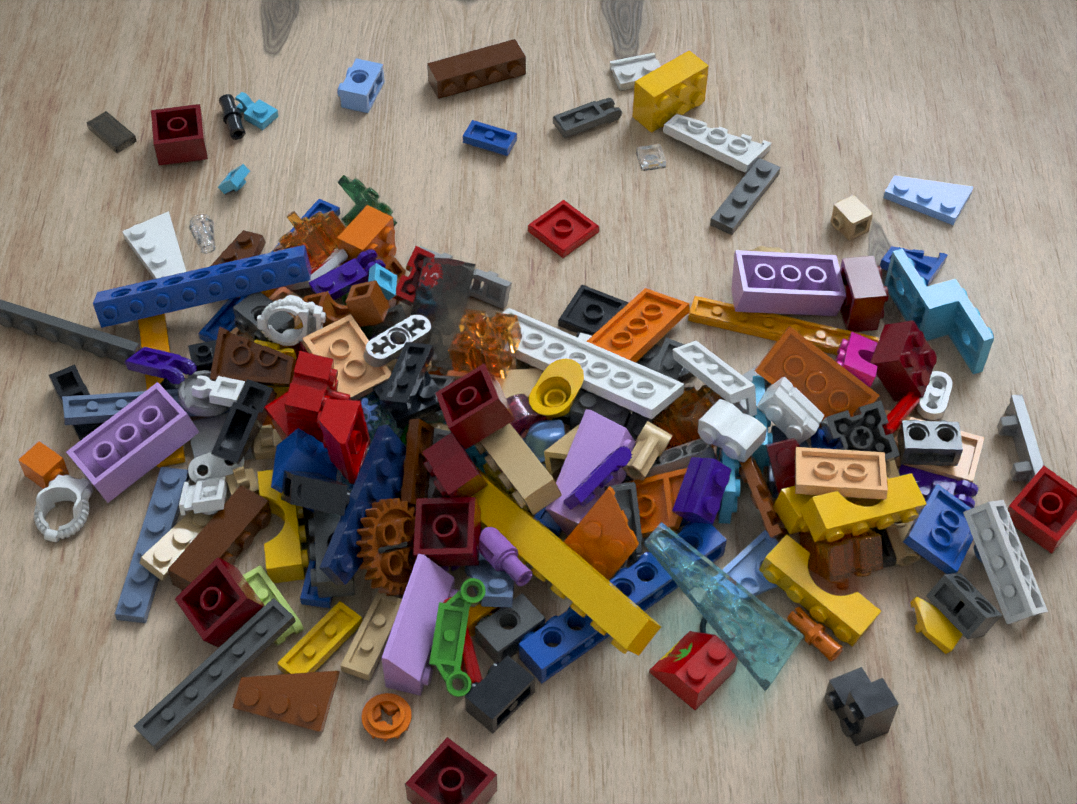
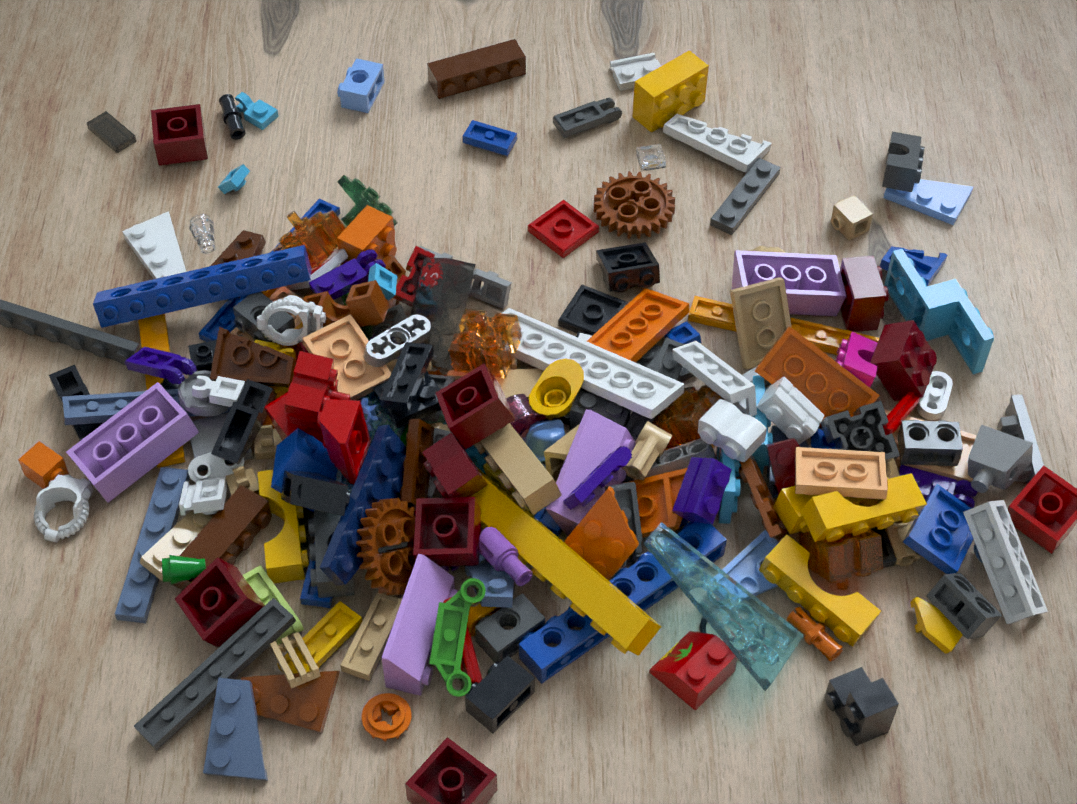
none -> green cone [162,555,206,585]
none -> sand blue wing [203,678,268,781]
none -> tan tile [270,632,321,688]
none -> dark orange gear [594,171,675,239]
none -> black plate [596,242,660,292]
none -> blue plate [665,321,702,344]
none -> tan plate [730,277,791,370]
none -> dark grey arch [882,131,925,192]
none -> light grey torso [968,425,1033,493]

